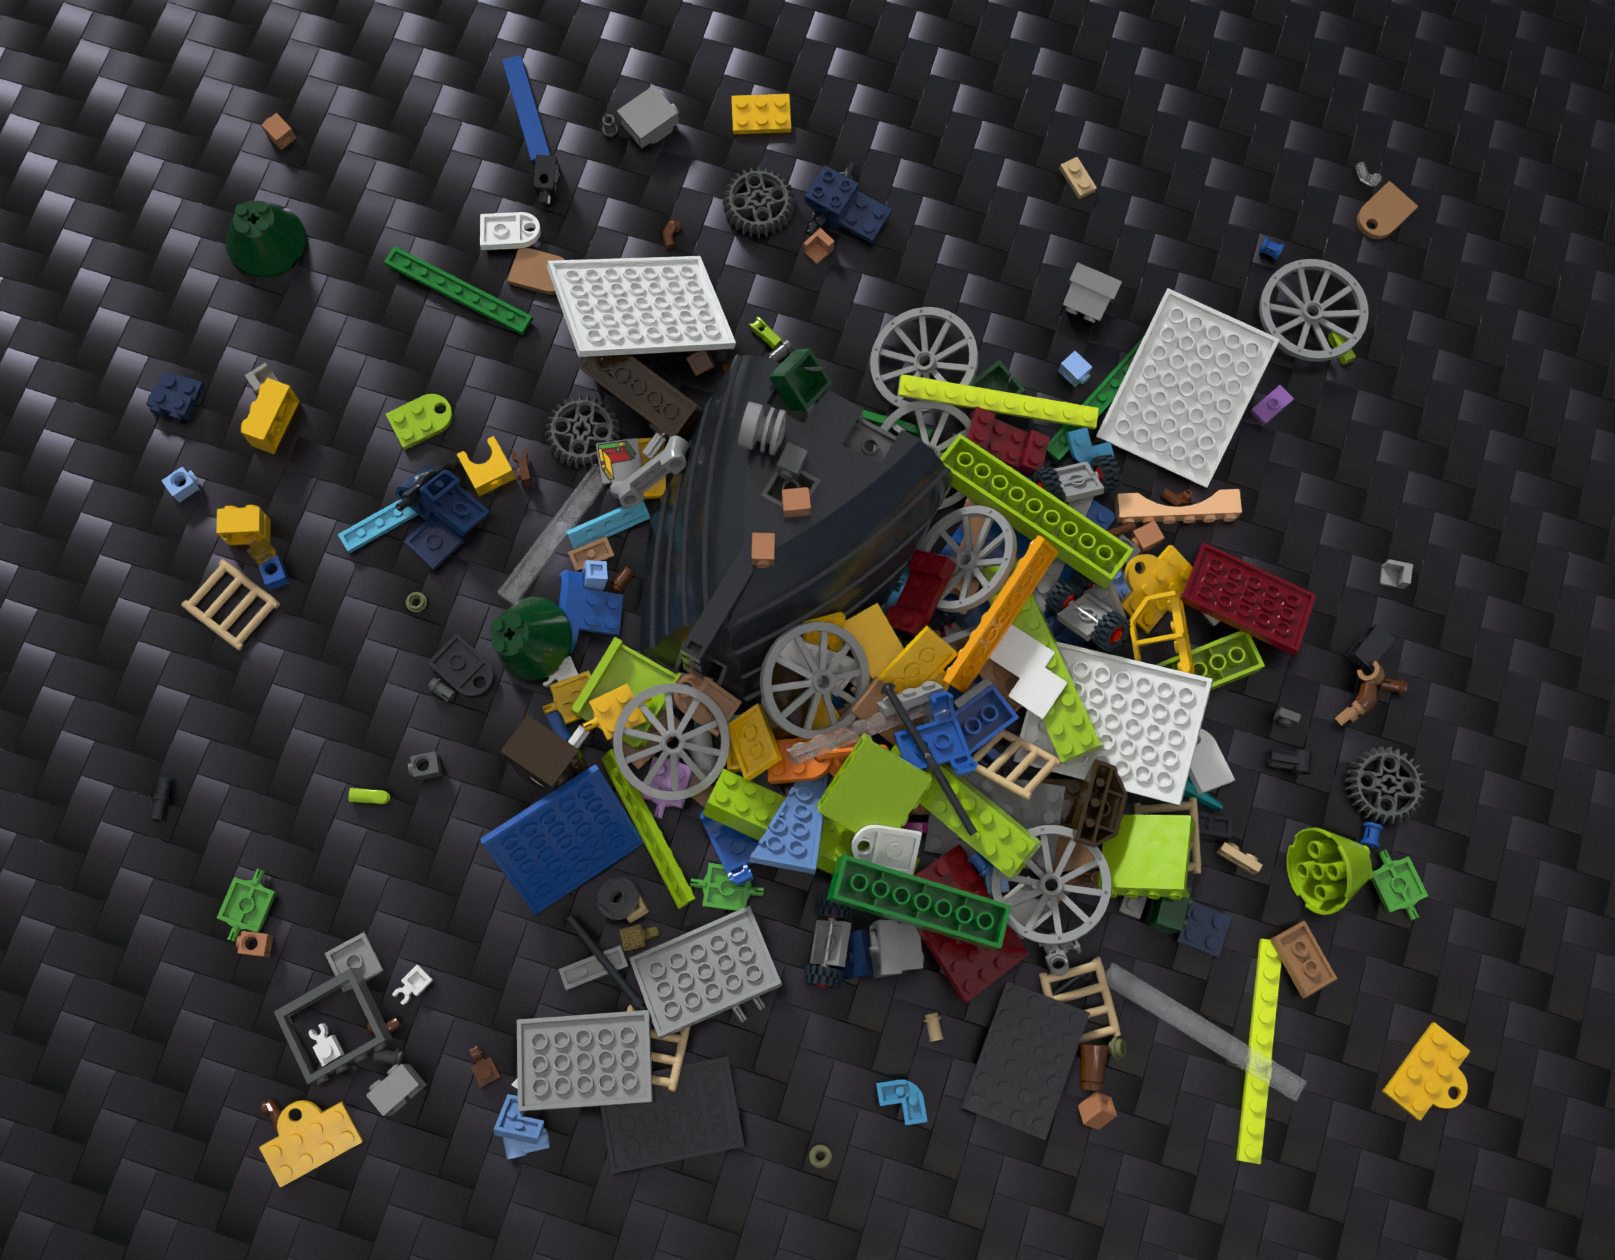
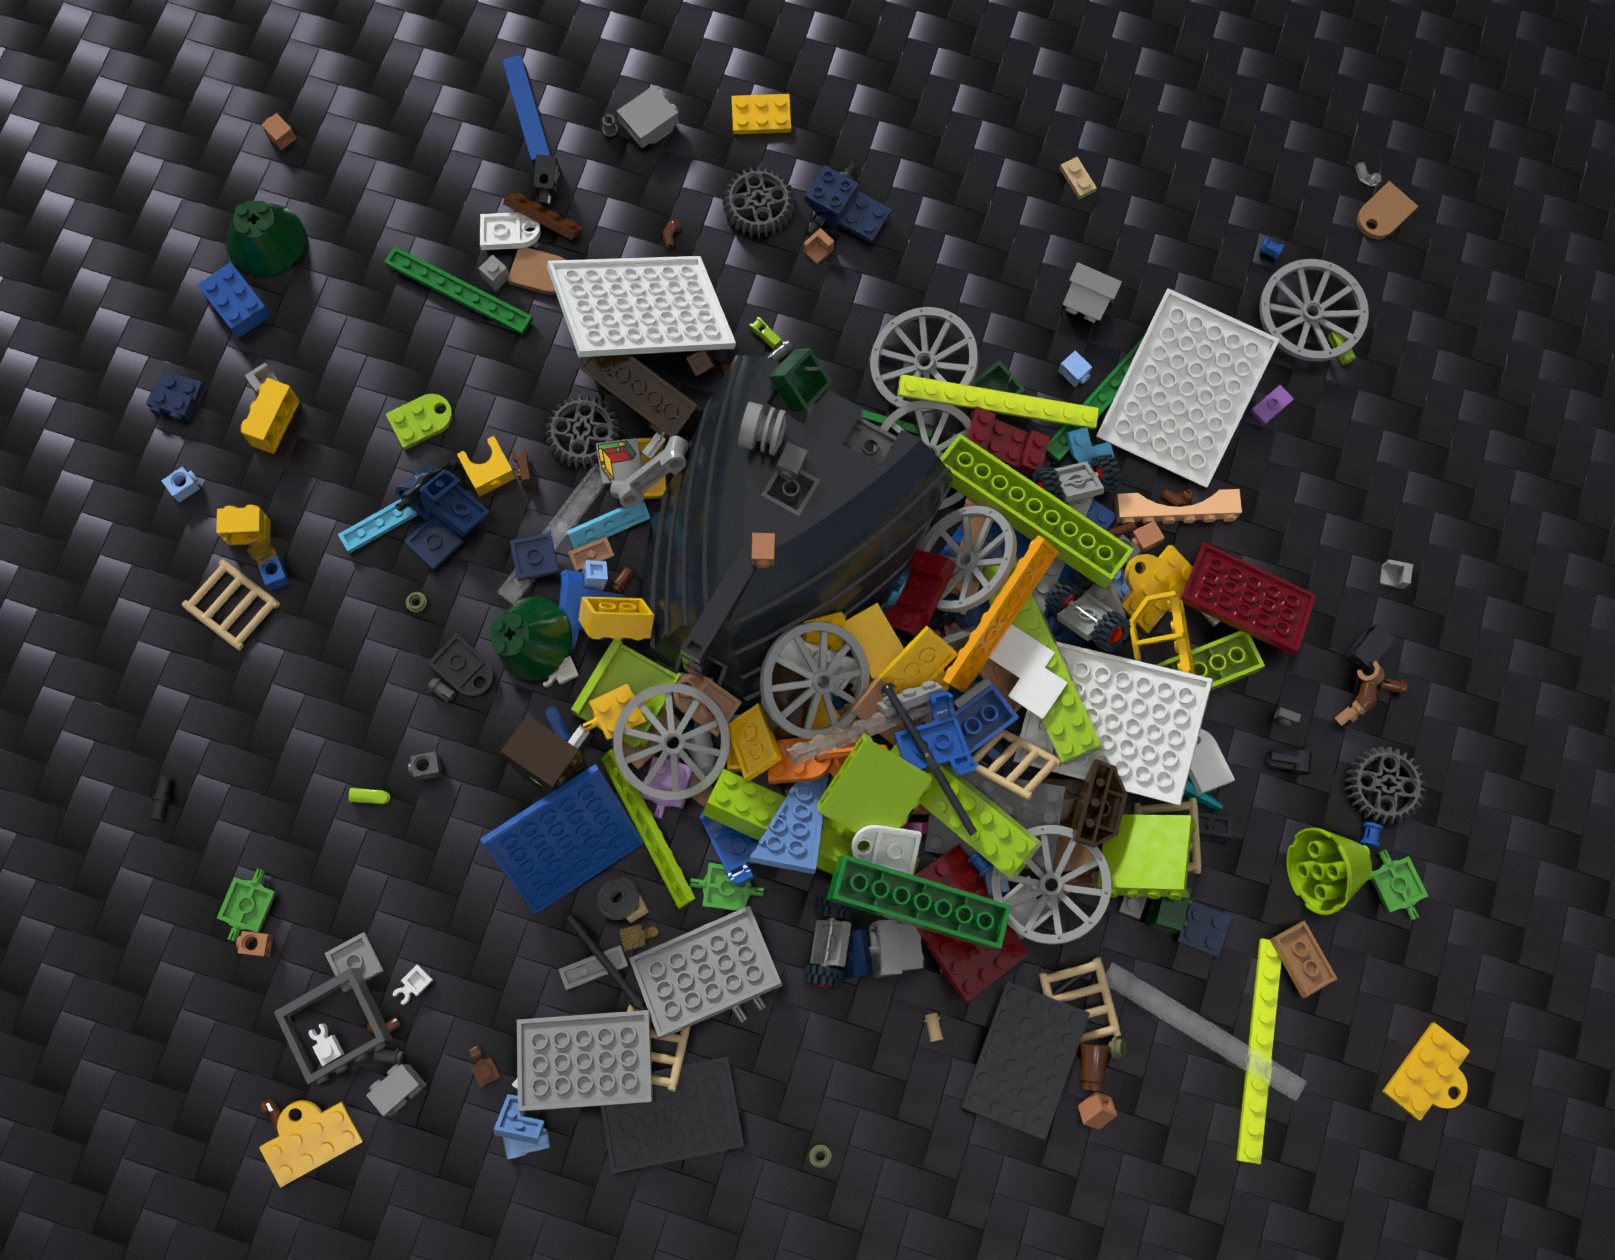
yellow plate [542,671,591,725] -> none
nougat panel [782,487,811,518] -> none
dark azure plate [876,1080,928,1125] -> none
light grey piece [1039,933,1081,976] -> none
tan plate [1216,842,1262,875] -> none
none -> blue brick [197,262,271,338]
none -> light grey brick [478,255,509,291]
none -> reddish brown plate [503,192,582,240]
none -> dark blue plate [510,532,559,582]
none -> yellow brick [578,597,654,640]

